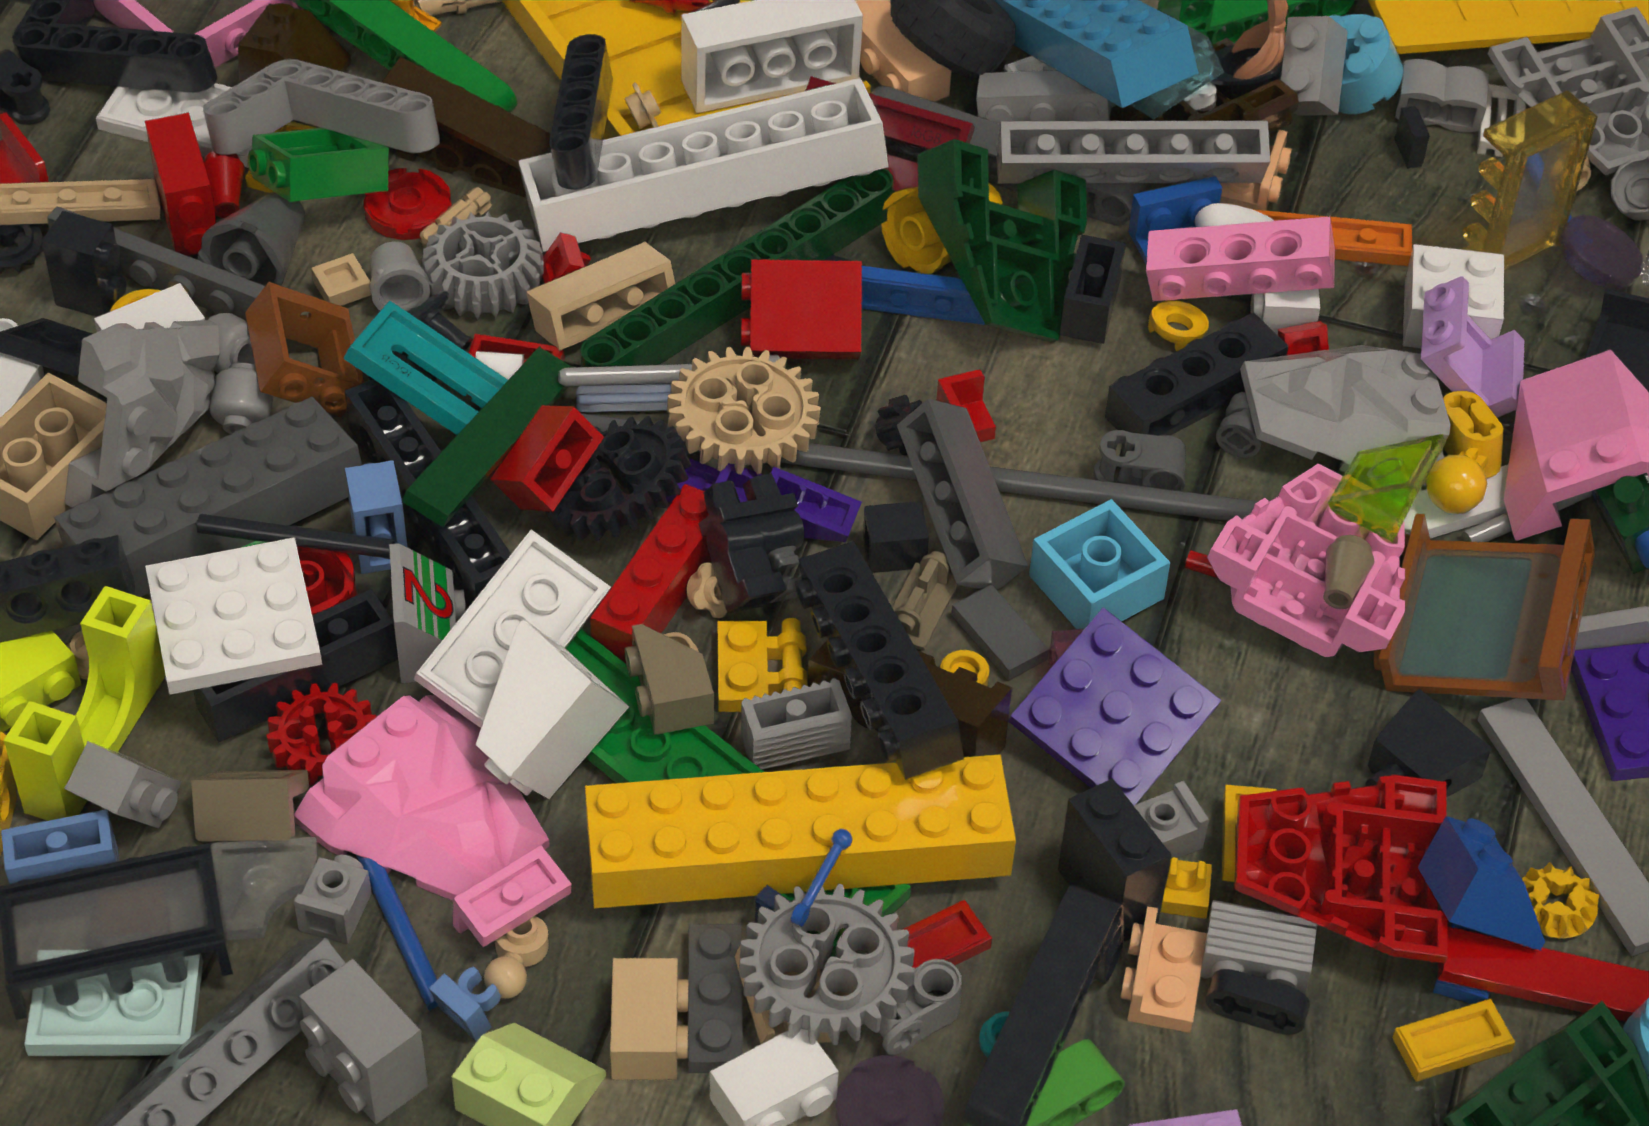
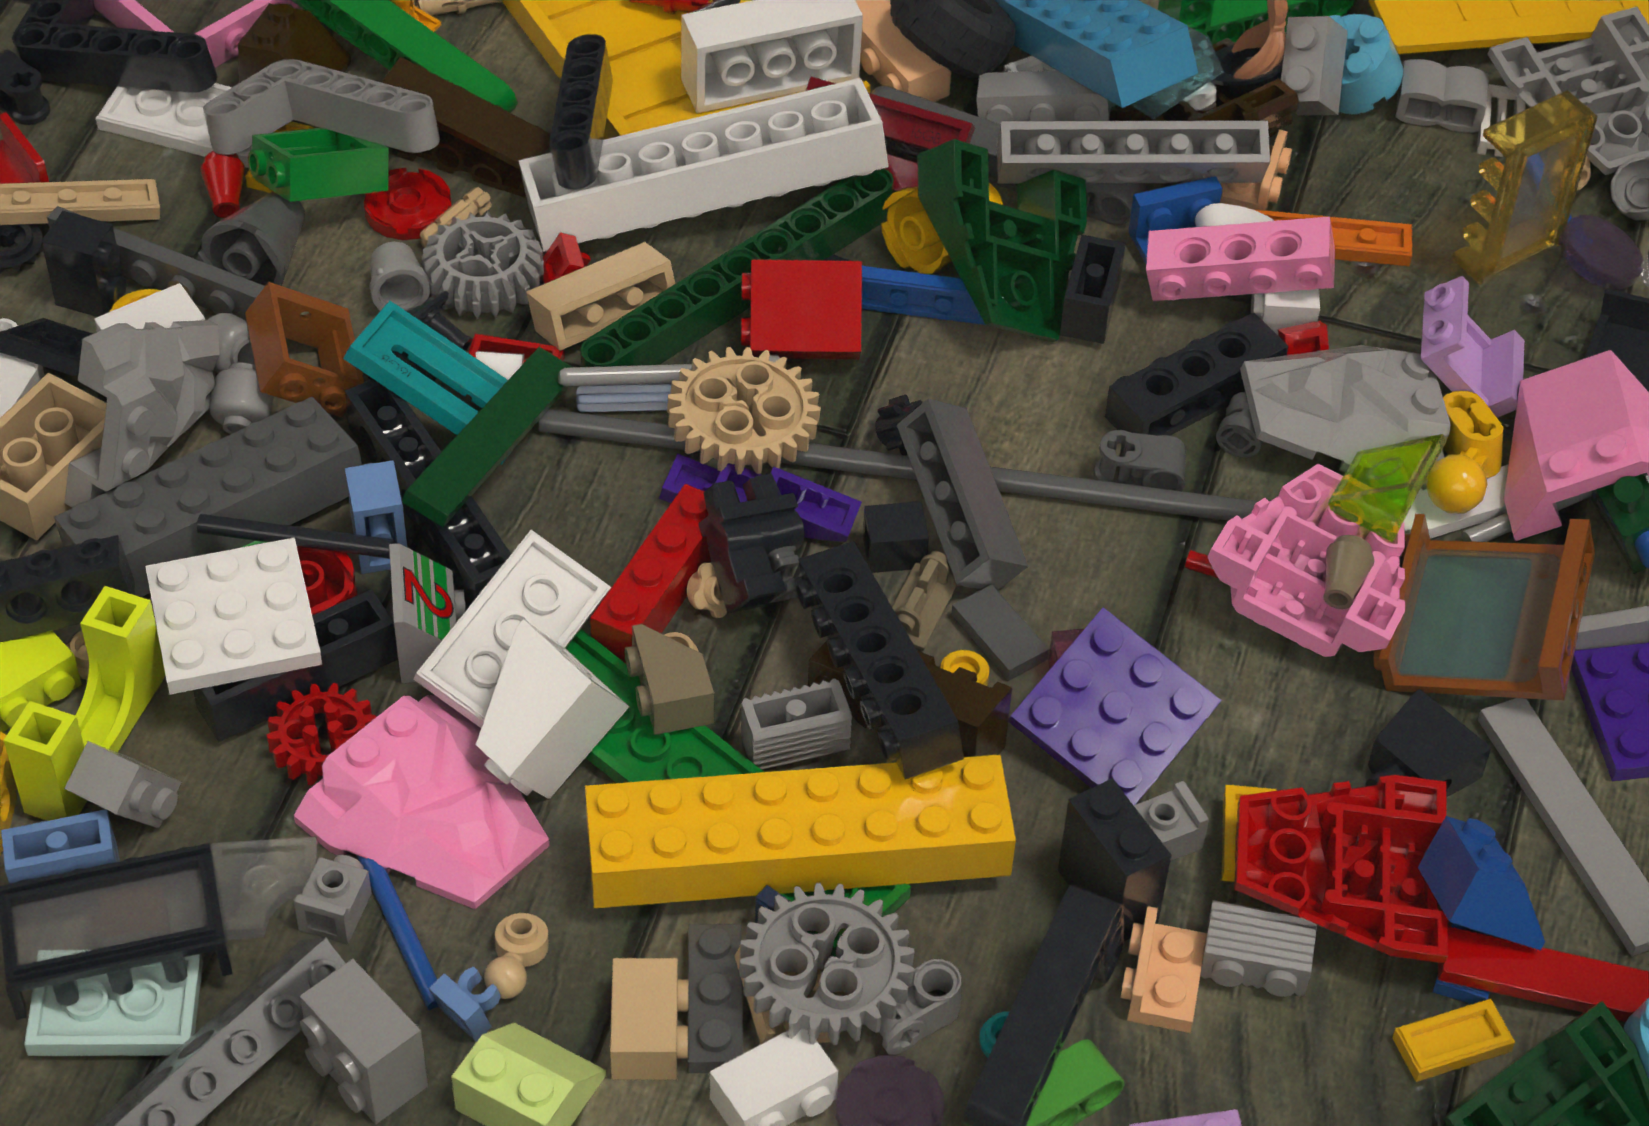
red brick [145,112,216,256] -> none
dark tan panel [191,770,309,841] -> none
tan plate [311,253,371,306] -> none
bright pink panel [453,845,572,947] -> none
red brick [490,405,604,512] -> none
black gear [545,416,691,541] -> none
tan plate [624,82,661,129] -> none
yellow plate [717,618,808,712] -> none
blue hinge [791,829,853,927] -> none
red tile [902,899,992,969] -> none
red panel [936,369,996,442] -> none
medium azure brick [1029,499,1170,633] -> none
yellow piece [1148,300,1209,352] -> none
yellow tile [1160,857,1212,919] -> none
black beam [1205,969,1310,1035] -> none
black tile [1394,106,1430,169] -> none
white brick [1403,244,1504,348] -> none
yellow gear [1522,862,1599,939] -> none

